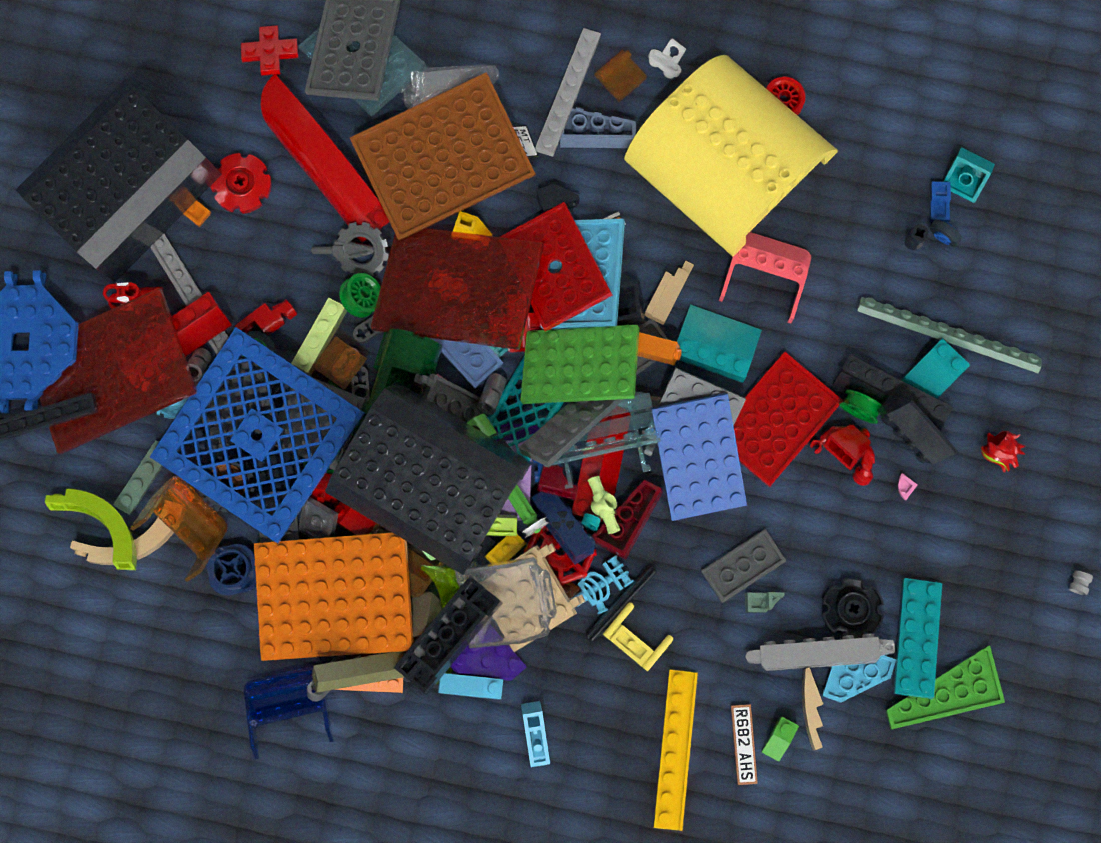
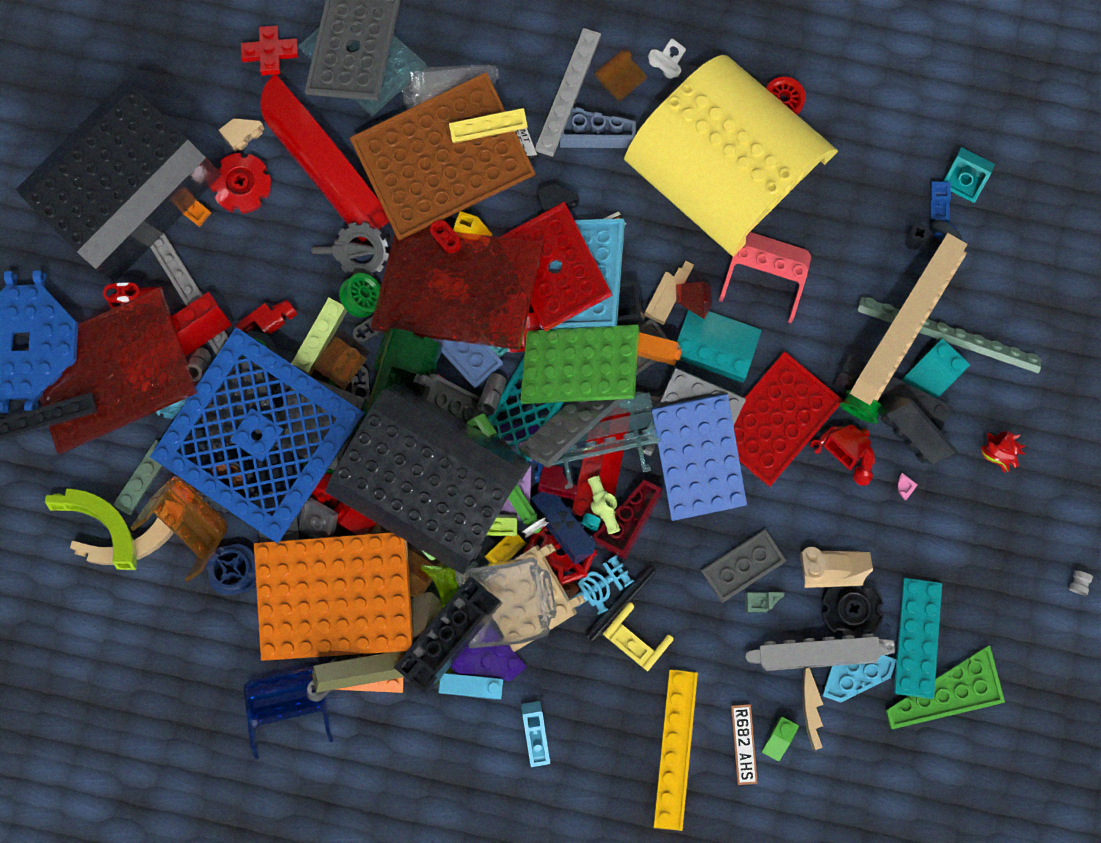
none -> tan slope [219,119,264,152]
none -> red plate [430,220,461,253]
none -> light yellow plate [449,108,528,143]
none -> clear red slope [676,282,712,319]
none -> tan slope [800,547,873,588]
none -> tan brick [850,233,968,405]

